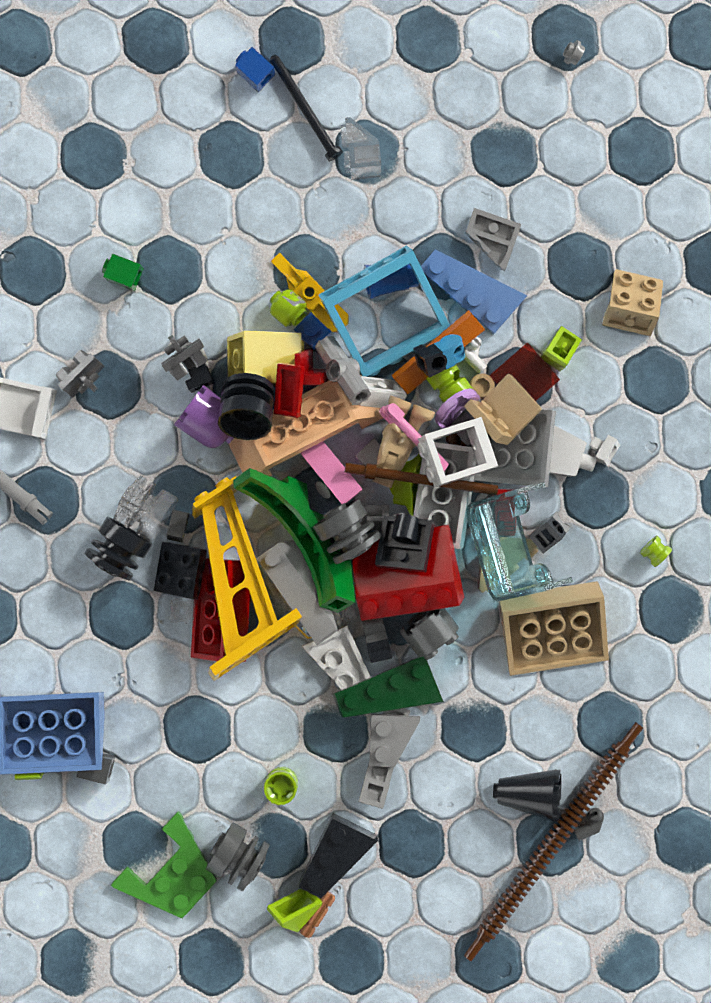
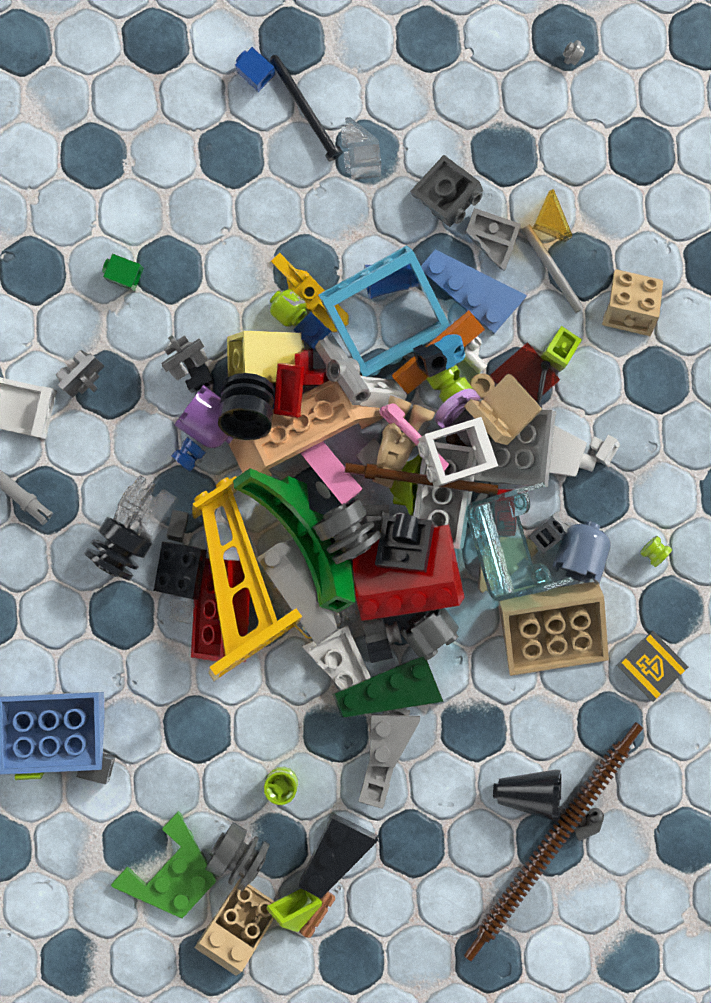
none -> blue wheel [171,437,206,472]
none -> tan slope [194,878,275,976]
none -> light grey bush [384,621,402,646]
none -> dark grey plate [410,155,484,227]
none -> light grey bar [522,224,584,313]
none -> clear yellow slope [533,189,573,242]
none -> black hinge [536,361,551,408]
none -> sand blue cylinder [551,521,611,585]
none -> dark grey tile [616,631,689,702]

